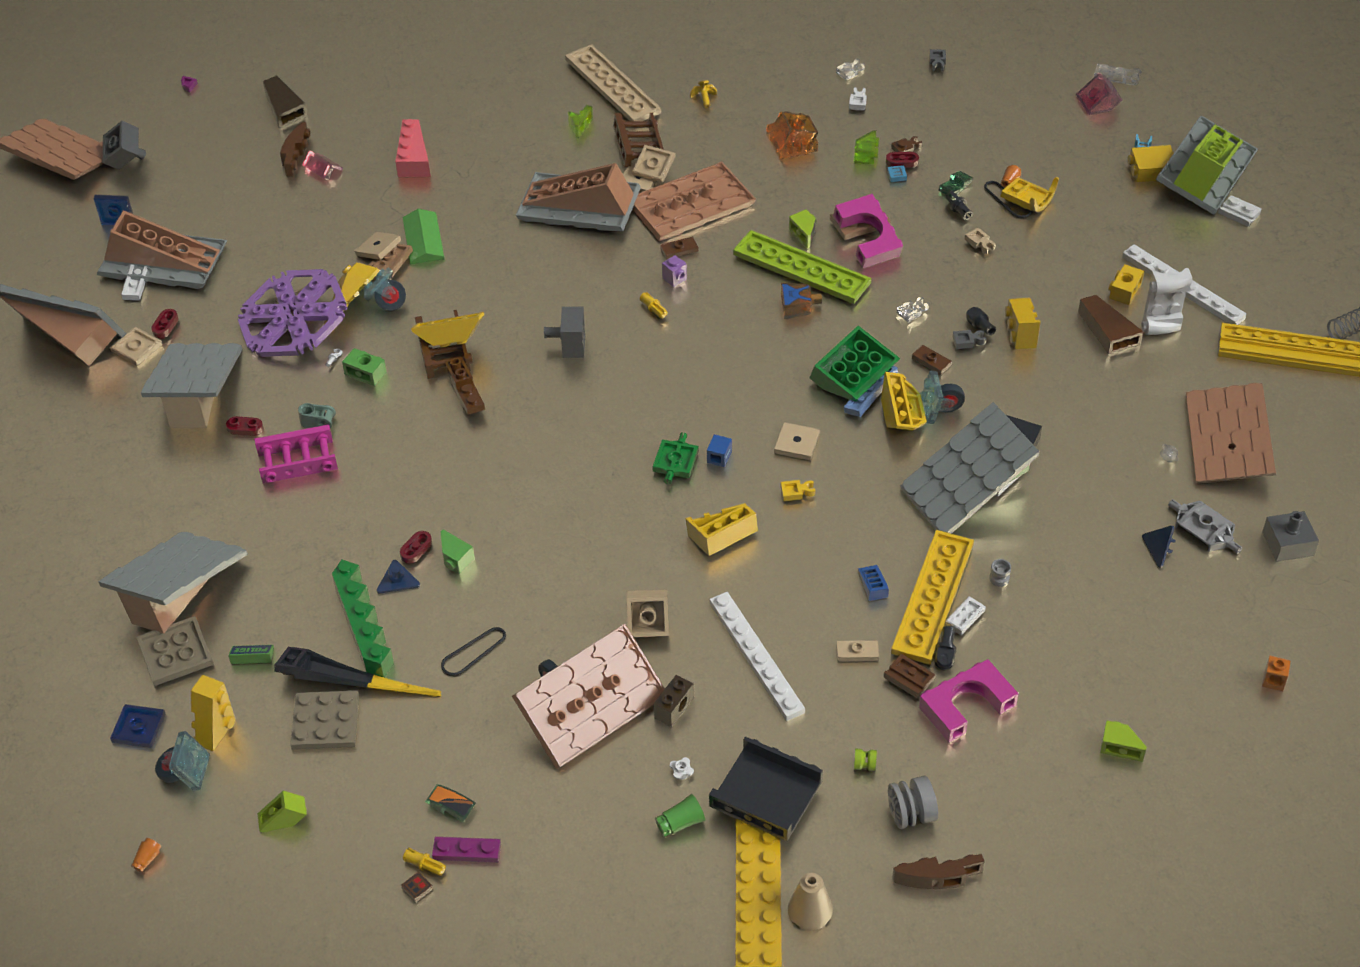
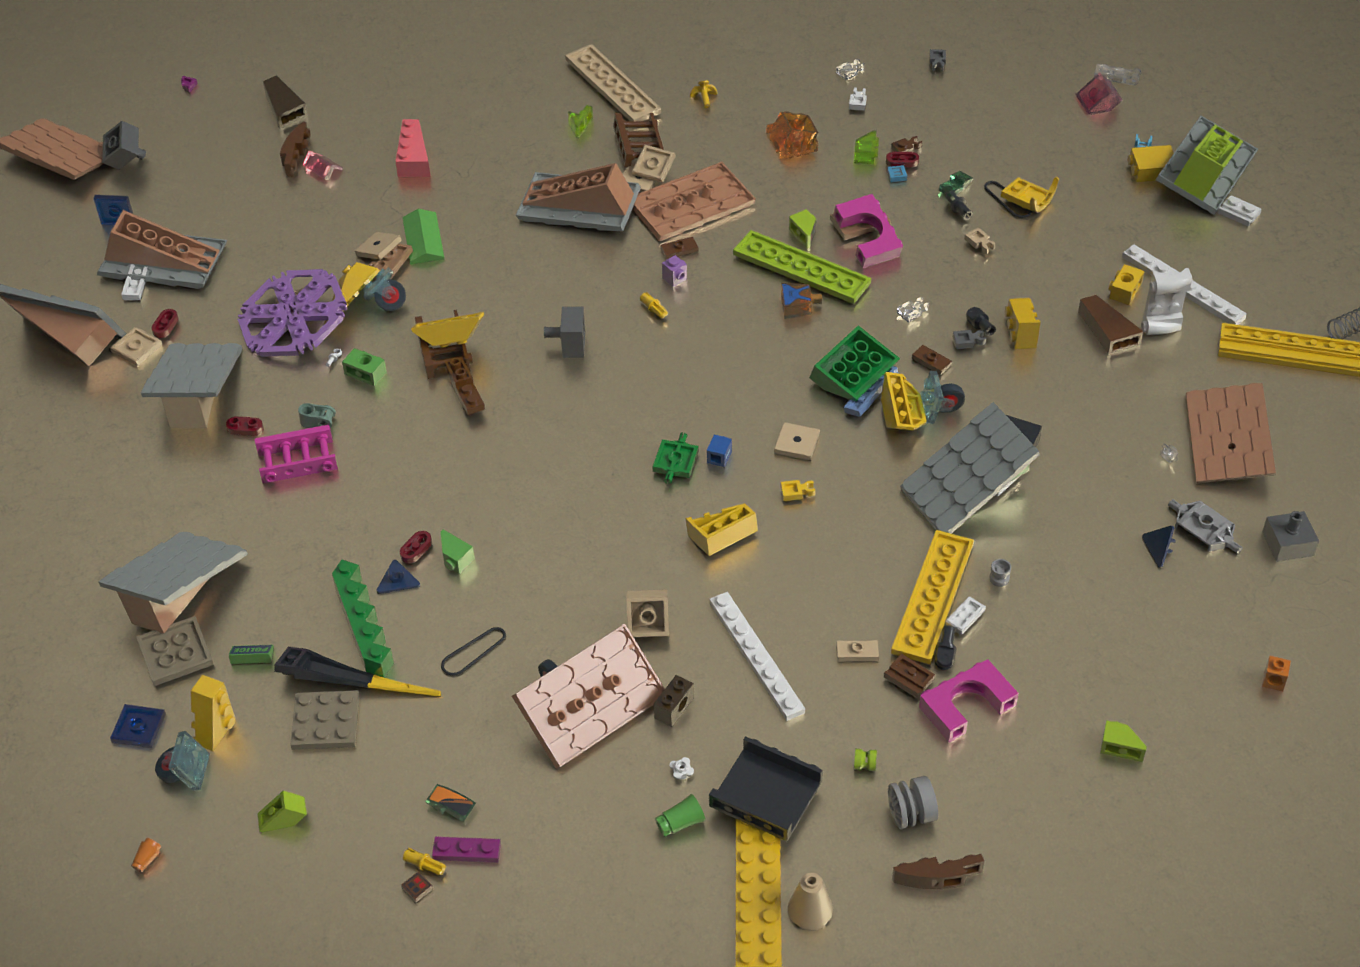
blue slope [858,565,889,601] -> none
orange cone [1001,165,1021,188] -> none

